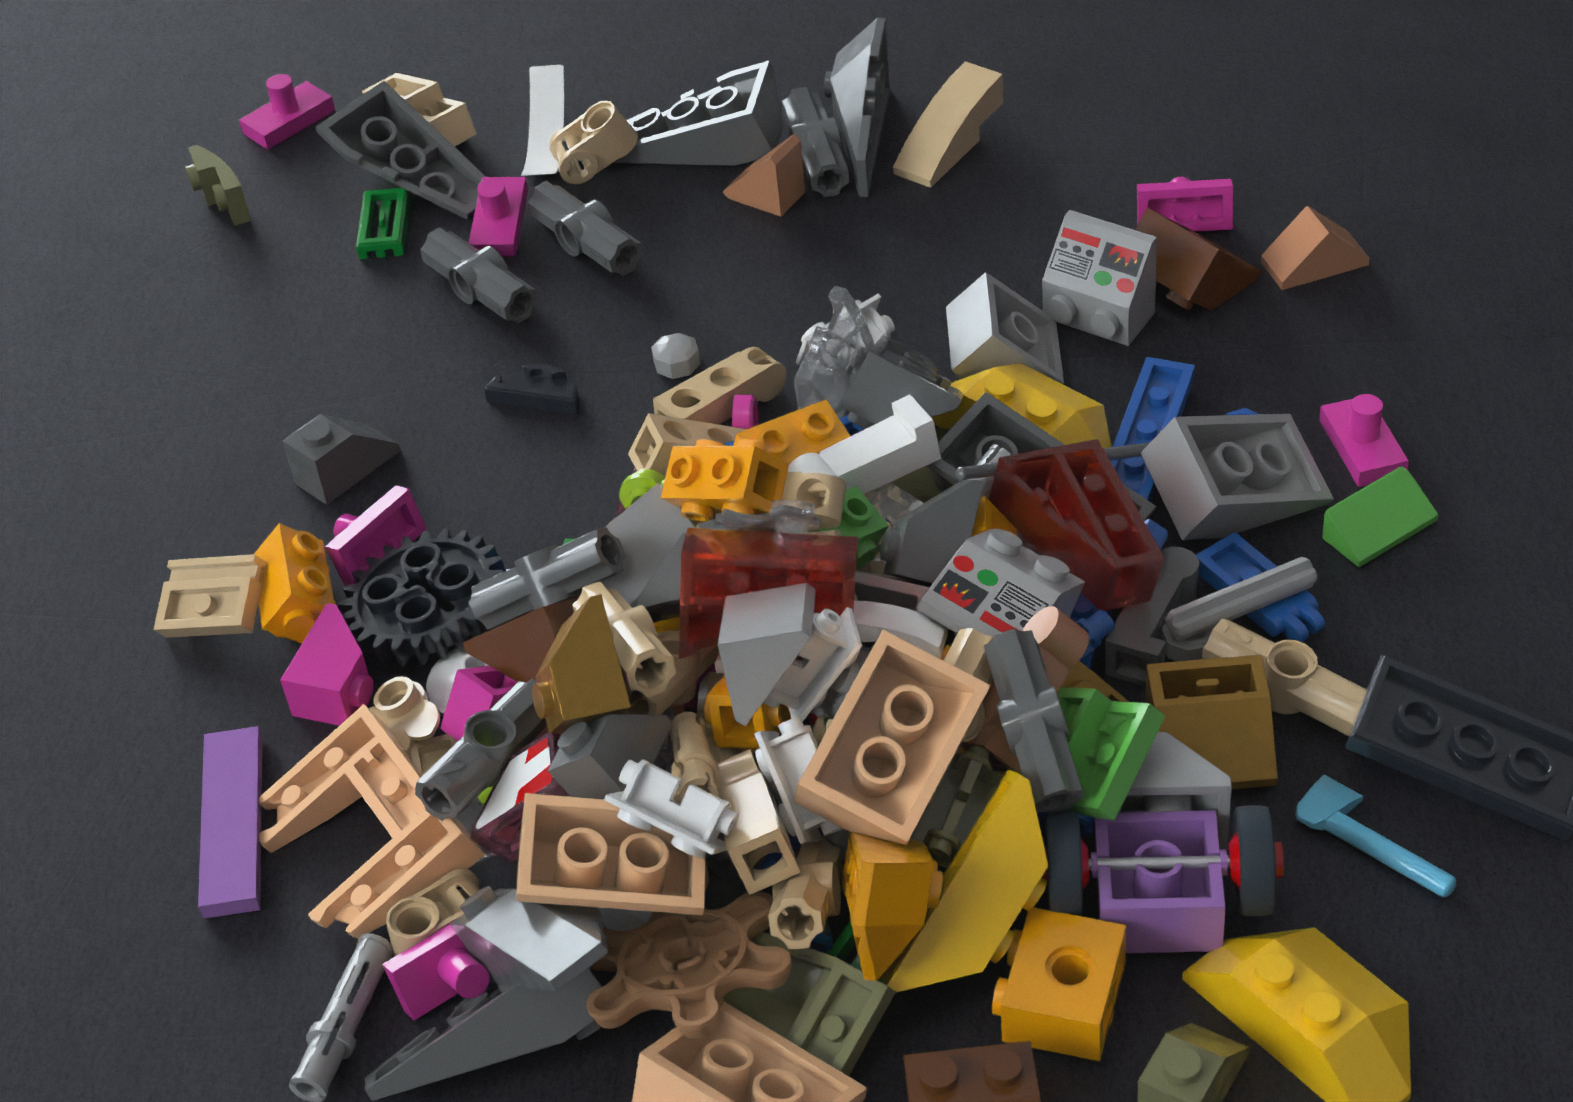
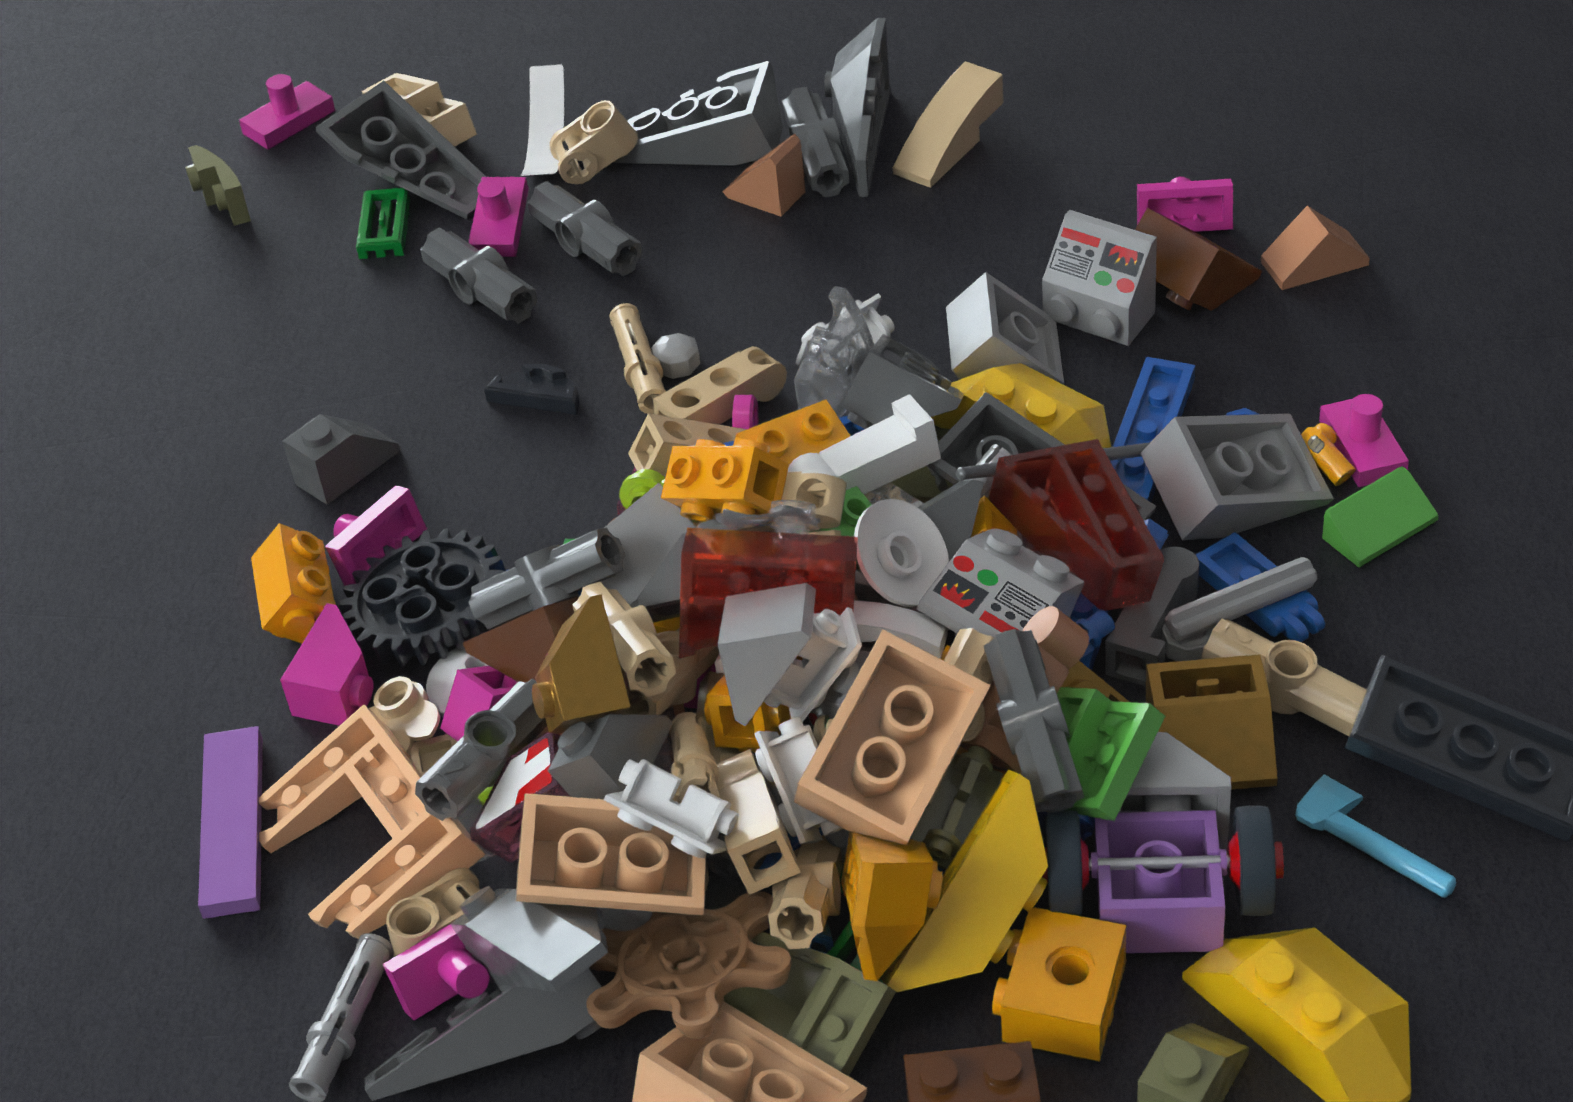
tan plate [153,554,267,638] -> none
none -> tan pin [609,303,666,414]
none -> white dish [854,499,949,607]
none -> light orange arm [1301,423,1356,486]

